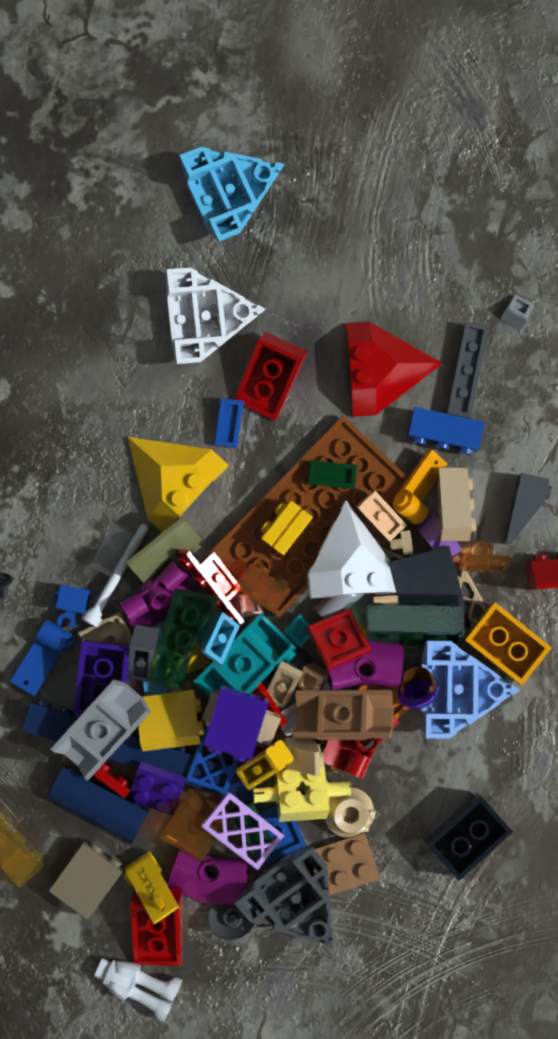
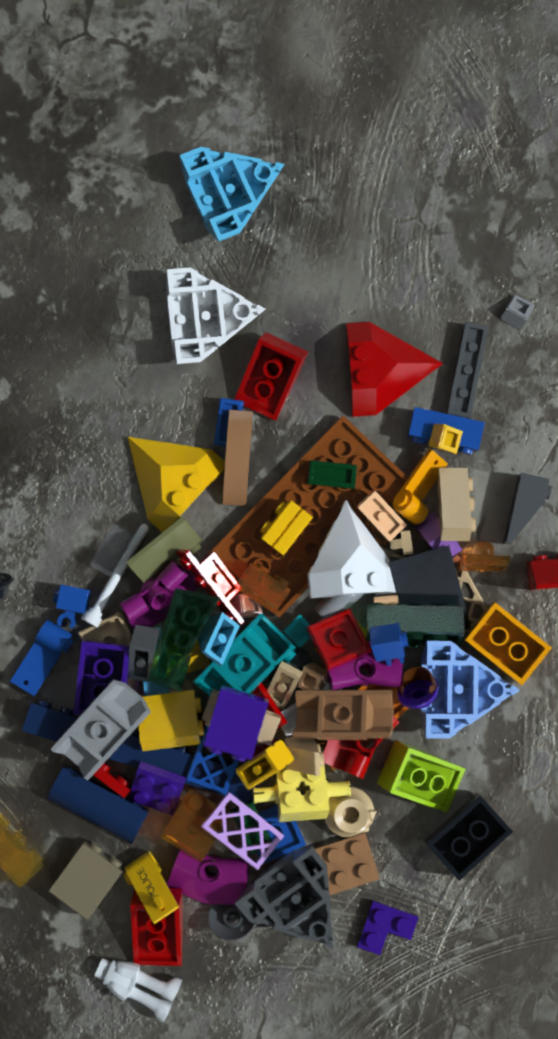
none -> medium nougat slope [223,410,253,506]
none -> dark purple plate [357,900,419,955]
none -> blue brick [370,623,408,666]
none -> lime slope [377,739,466,813]
none -> yellow slope [428,424,463,454]

